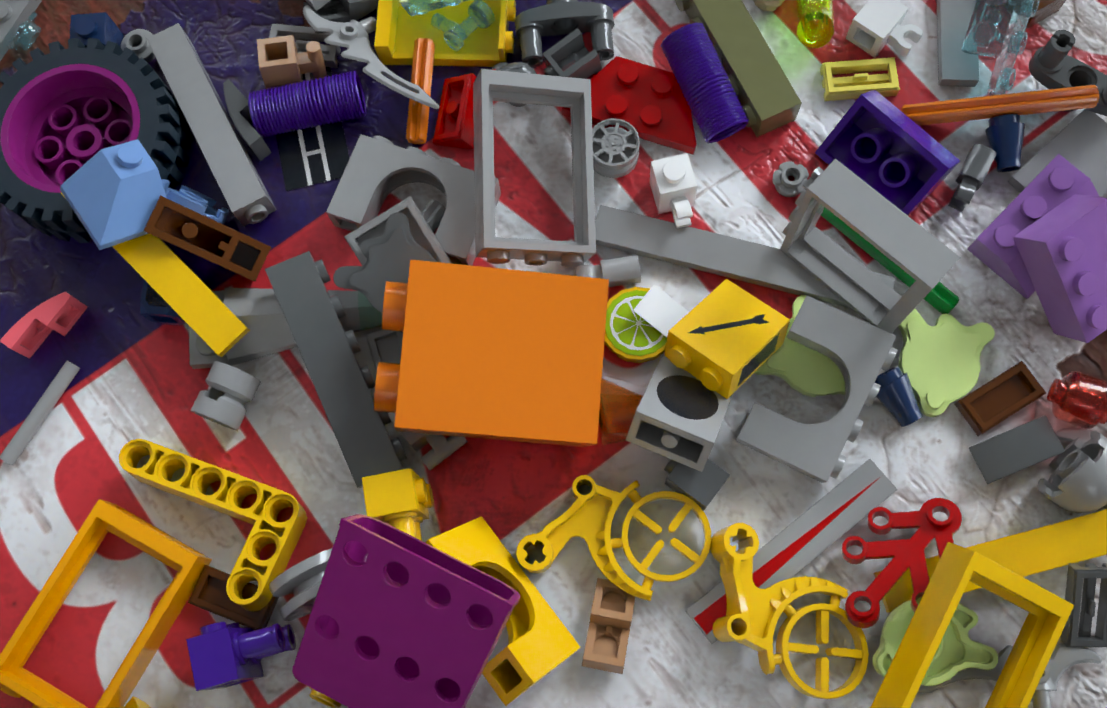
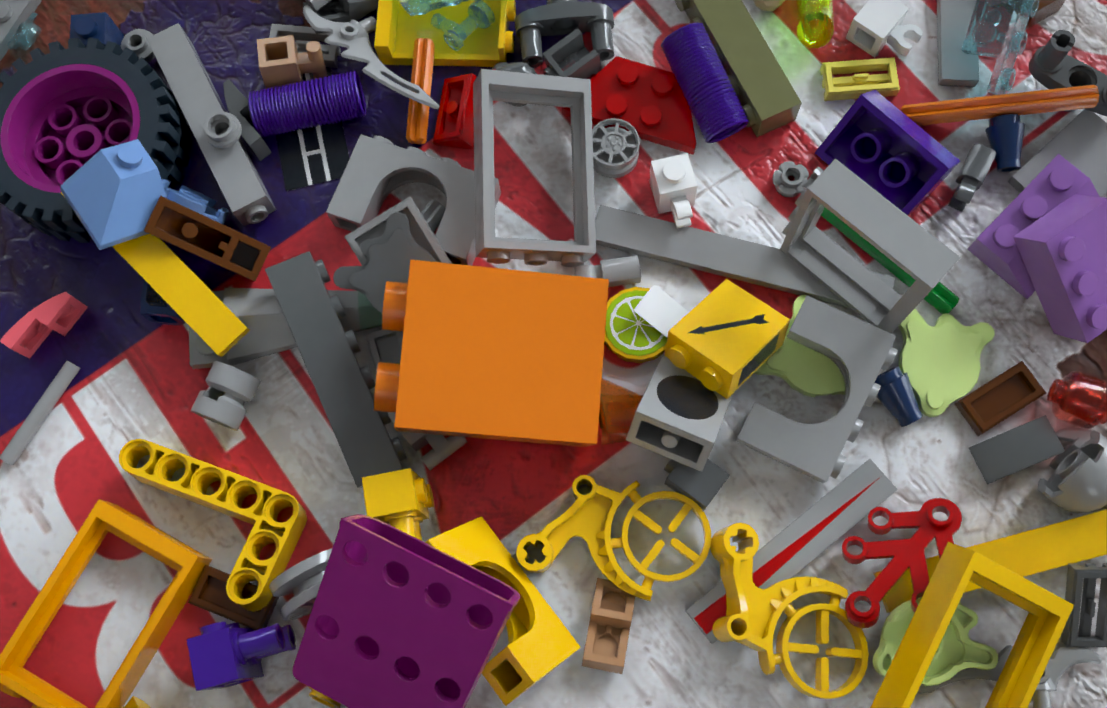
none -> light grey plate [203,111,242,148]

